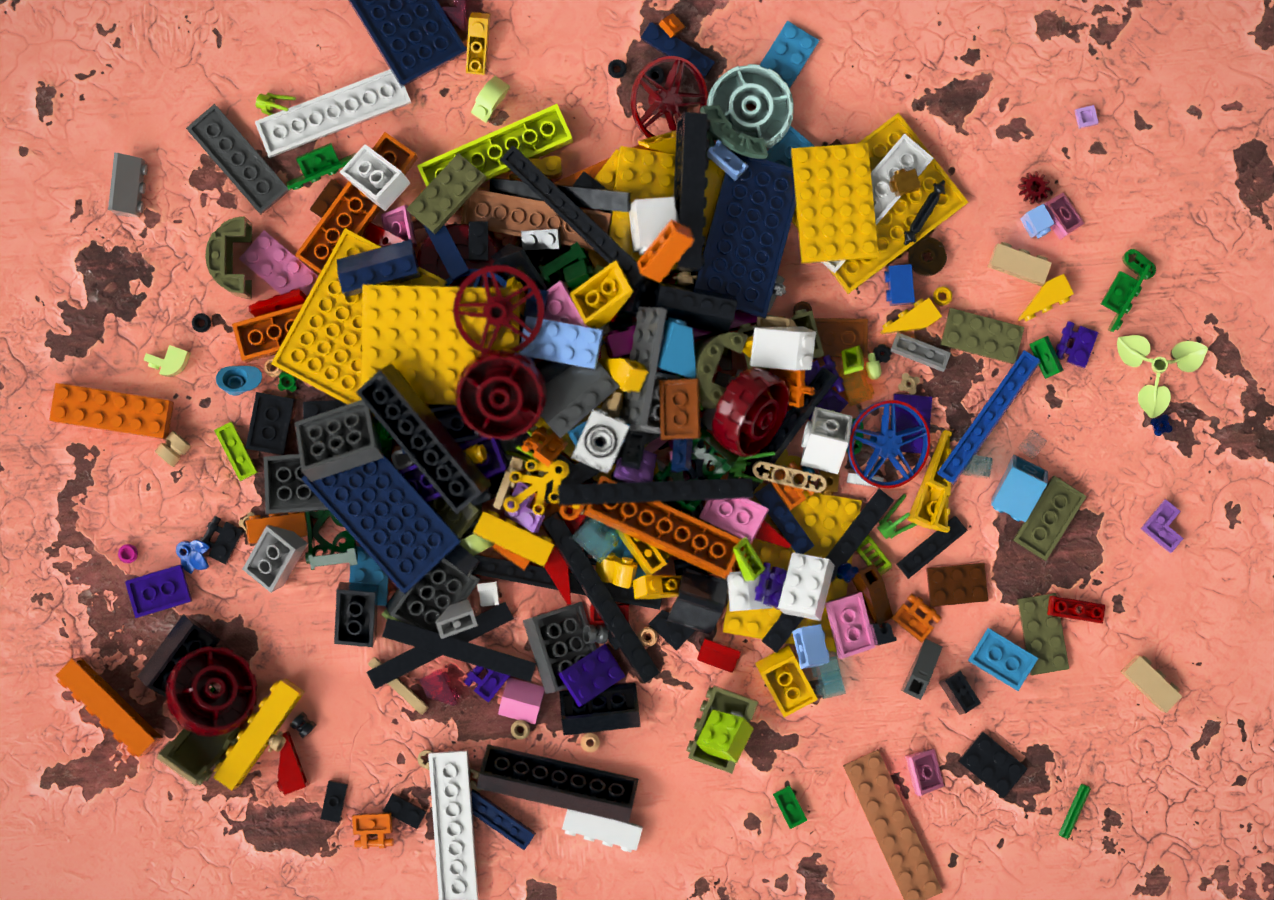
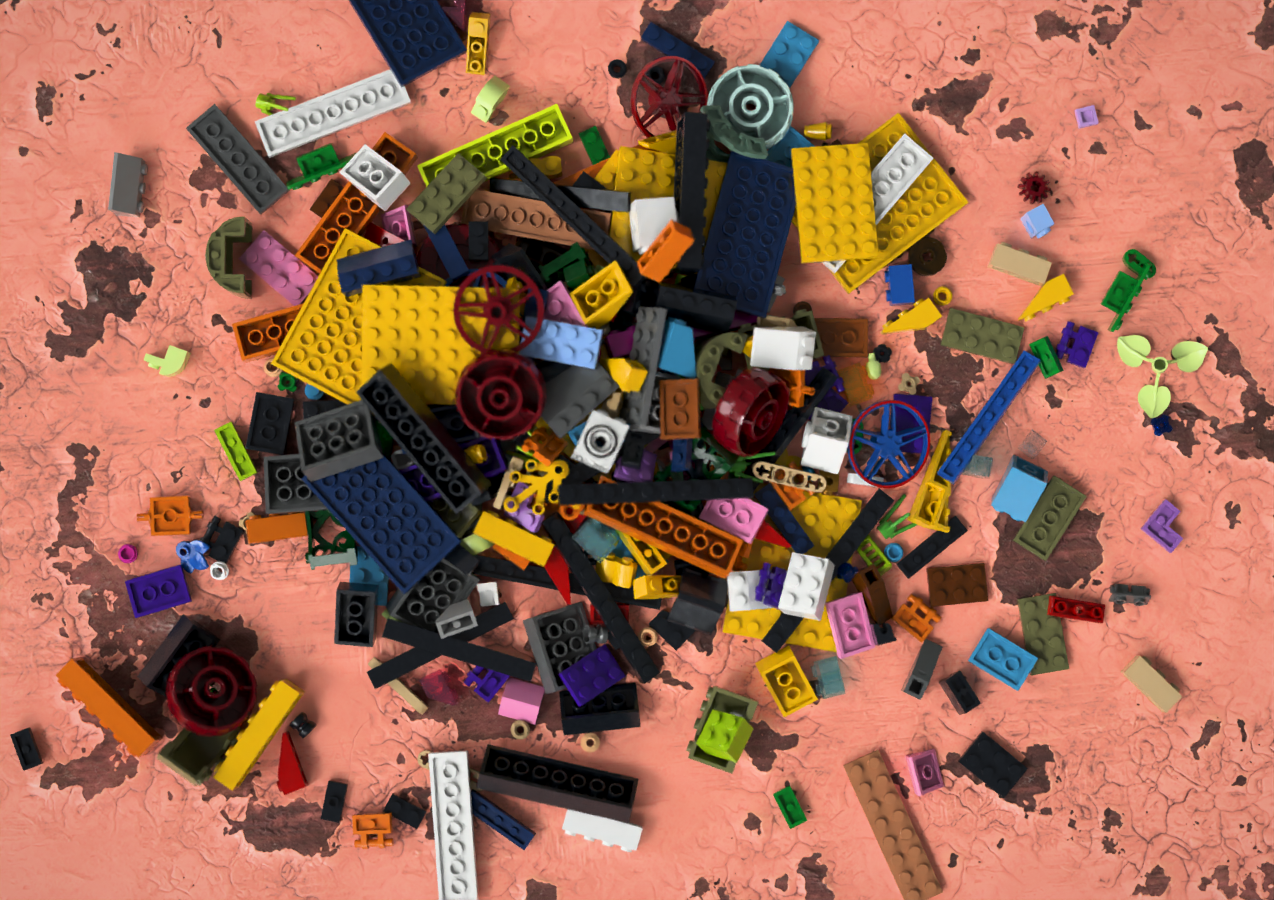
orange brick [49,383,174,440] -> none
tan wheel [155,431,191,467] -> none
black plate [192,313,211,333] -> none
dark azure piece [216,366,262,396] -> none
light grey slope [242,525,308,593] -> none
red tile [248,289,307,317] -> none
tan plate [268,731,286,752] -> none
plate [521,229,562,250] -> none
orange plate [659,13,685,38] -> none
tan plate [673,272,697,286] -> none
red panel [697,638,741,673] -> none
light blue hinge [707,139,748,181] -> none
lime slope [733,537,765,581] -> none
light blue brick [792,624,830,669] -> none
lime slope [841,345,864,375] -> none
pearl gold brick [889,169,921,197] -> none
light grey plate [890,332,951,372] -> none
black wheel [904,180,946,245] -> none
bright pink slope [1044,193,1085,240] -> none
green axle [1059,784,1091,839] -> none
none -> black plate [10,727,43,771]
none -> orange plate [137,496,203,536]
none -> white plate [210,561,229,580]
none -> dark azure plate [305,384,324,400]
none -> green plate [578,126,610,165]
none -> yellow cone [804,122,832,141]
none -> dark azure plate [884,543,903,562]
none -> dark grey hinge [1109,584,1151,606]

